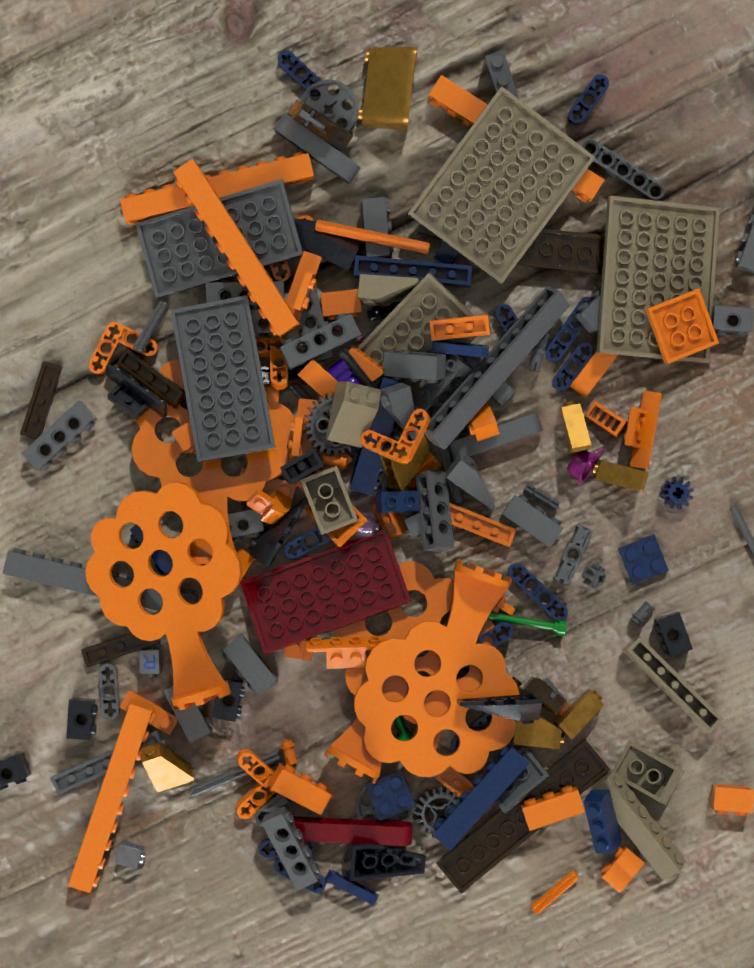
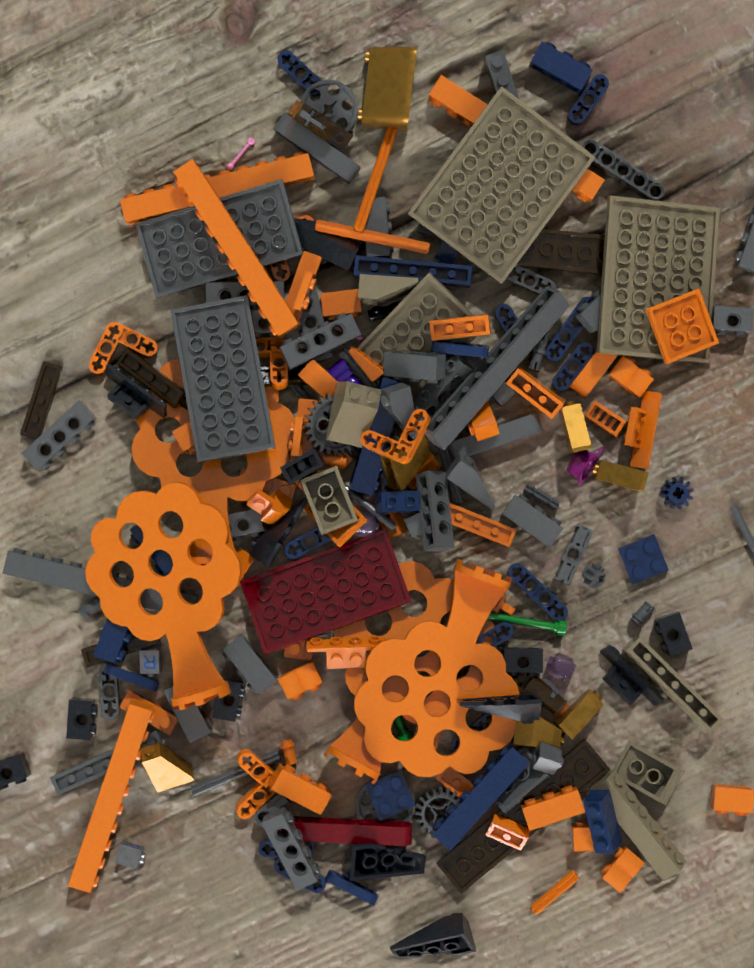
flat silver axle [133,301,169,353] -> none
none -> dark grey pin [78,596,101,619]
none -> dark blue brick [93,618,133,665]
none -> dark blue beam [103,664,159,692]
none -> bright pink hinge [226,138,255,170]
none -> orange brick [278,660,323,700]
none -> dark grey bar [344,483,397,531]
none -> orange axle [354,127,397,232]
none -> black wedge [390,913,476,959]
none -> orange slope [486,813,530,851]
none -> black brick [503,647,543,676]
none -> dark grey beam [506,266,556,295]
none -> orange brick [506,365,565,419]
none -> dark blue brick [529,42,593,94]
none -> dark grey brick [532,742,564,775]
none -> clear purple head [546,652,576,681]
none -> orange brick [571,821,594,851]
none -> black bracket [600,645,664,706]
none -> orange brick [607,356,654,398]

